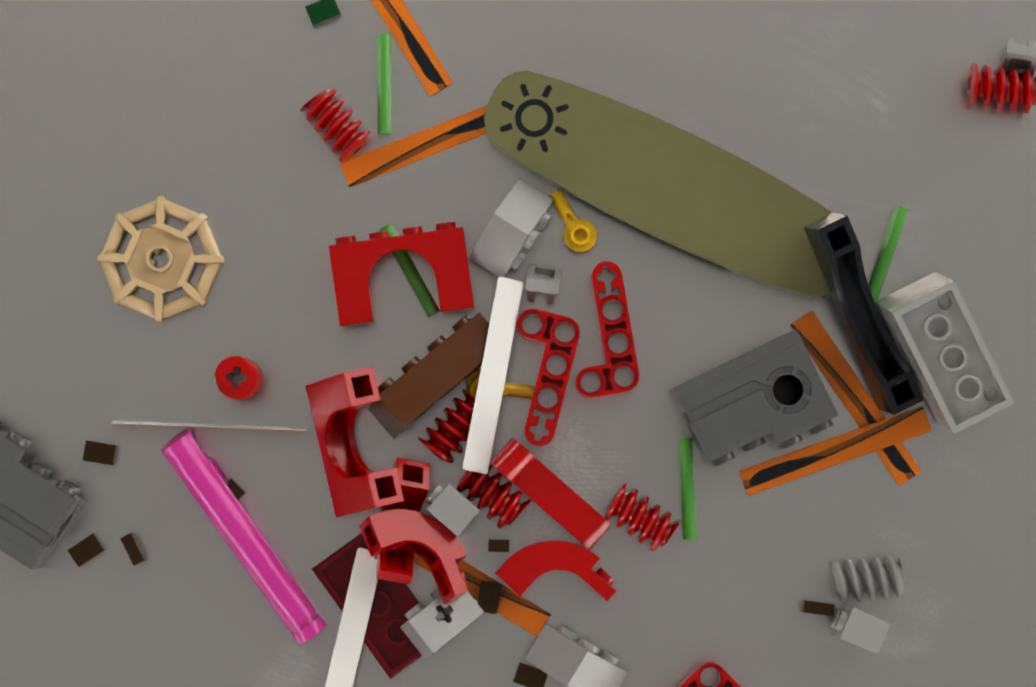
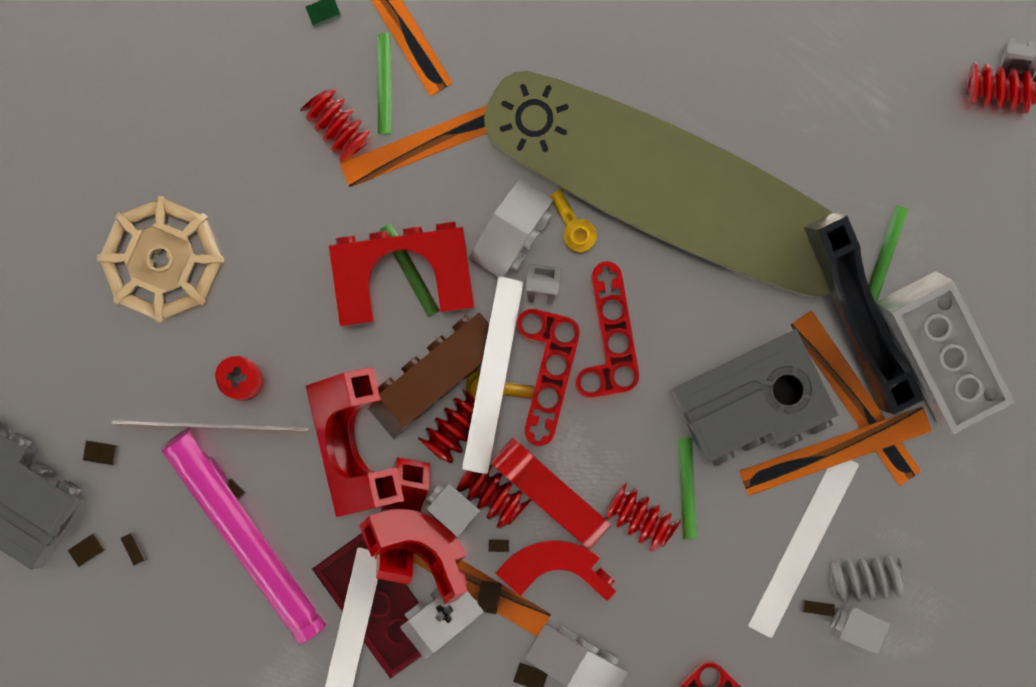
none -> white sticker [749,460,859,638]

